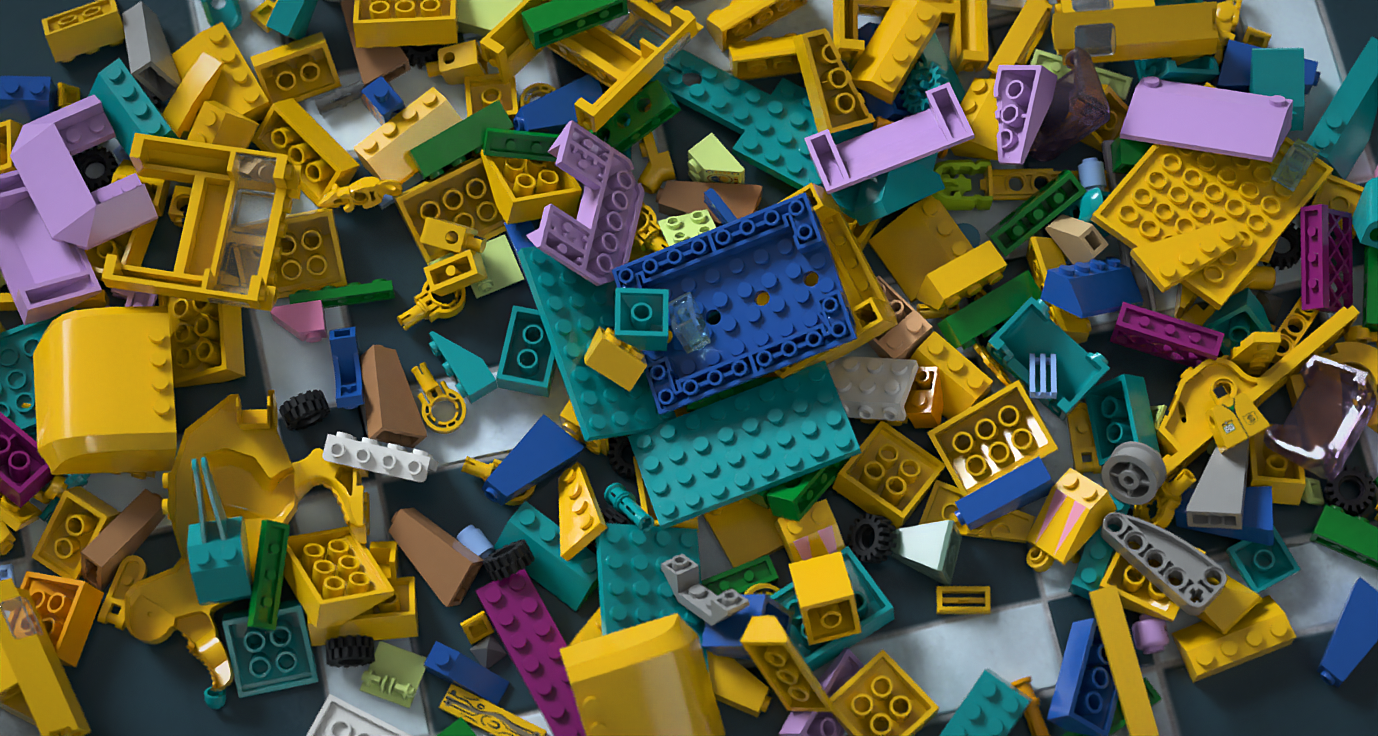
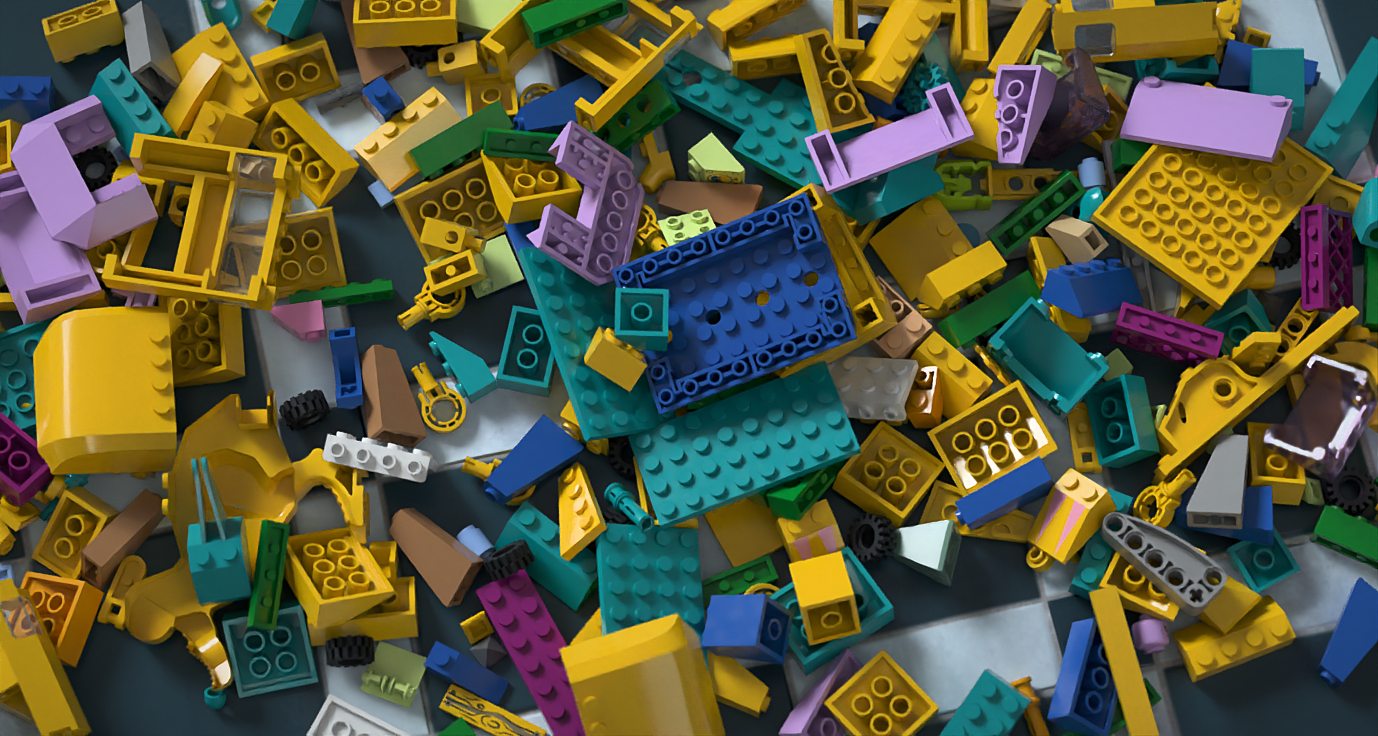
yellow slope [58,82,80,108] -> none
yellow animal [318,176,403,213] -> none
light grey slope [661,554,749,626] -> none
clear light blue slope [668,292,711,354] -> none
blue tile [704,188,737,225] -> none
yellow slope [740,616,835,712] -> none
yellow tile [936,586,991,614] -> none
light blue tile [1029,354,1057,399] -> none
light grey wheel [1102,442,1166,505] -> none
yellow wing [1130,220,1245,293] -> none
yellow torso [1206,385,1270,454] -> none
clear light blue slope [1271,138,1320,192] -> none
none -> yellowish green slope [1102,348,1133,381]

